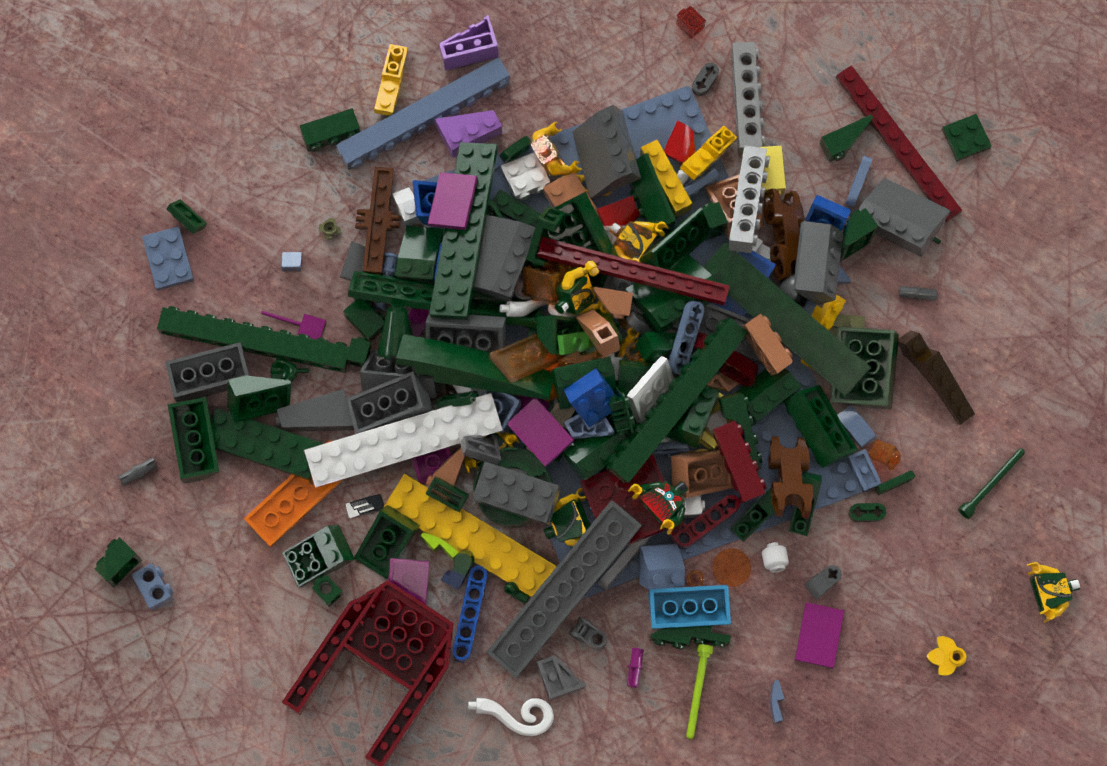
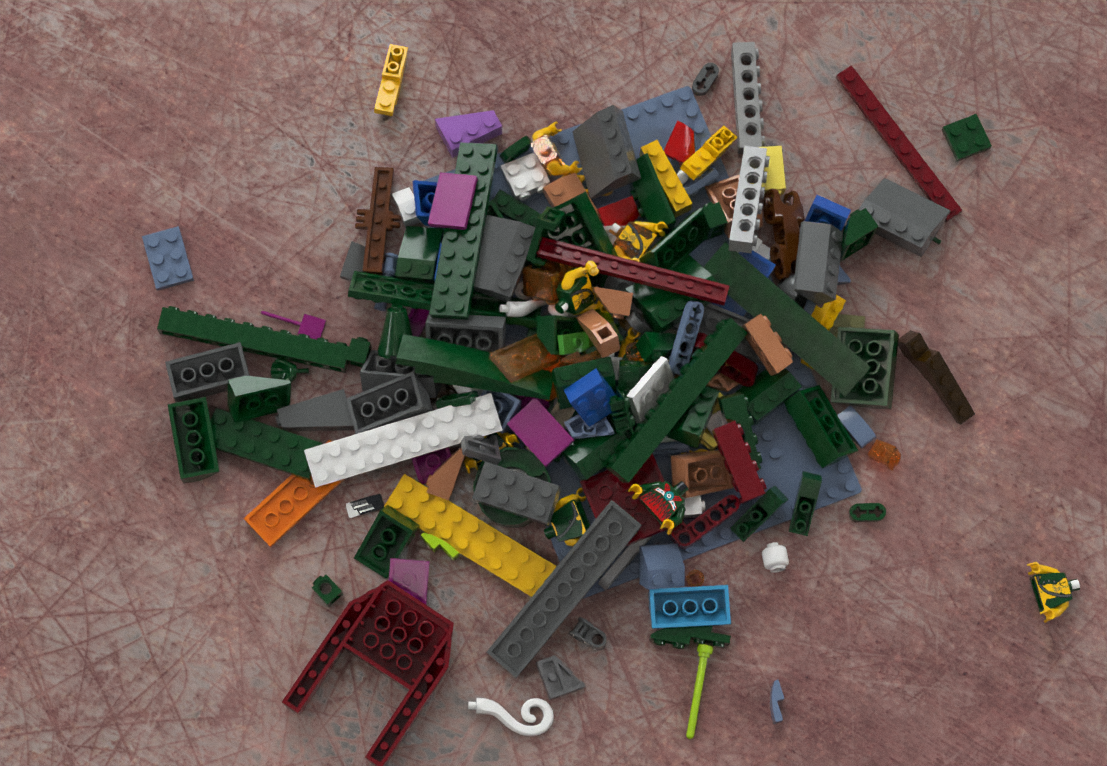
dark green slope [94,537,142,588] -> none
dark grey pin [118,457,158,486] -> none
sand blue brick [131,563,174,611] -> none
dark green plate [166,199,207,234] -> none
slope [281,252,302,271] -> none
dark green slope [282,525,355,587] -> none
dark green brick [299,108,361,152] -> none
olive plate [319,218,341,240] -> none
sand blue brick [336,57,510,170] -> none
dark green brick [343,299,385,343] -> none
dark green tile [425,476,469,513] -> none
medium lavender wedge [439,15,499,71] -> none
leg [441,550,475,589] -> none
blue beam [453,566,487,662] -> none
dark green arm [504,582,530,604] -> none
magenta axle [627,648,644,688] -> none
clear red brick [676,5,706,39] -> none
clear orange tile [712,548,751,587] -> none
reddish brown piece [767,436,813,518] -> none
magenta tile [794,602,844,669] -> none
dark grey piece [804,565,842,600] -> none
dark green slope [819,115,873,162] -> none
sand blue beam [845,156,872,207] -> none
sand blue plate [847,449,881,492] -> none
dark green tile [875,470,916,496] -> none
dark grey axle [899,286,938,301] -> none
yellow plate [927,636,967,676] -> none
dark green piece [958,448,1025,519] -> none

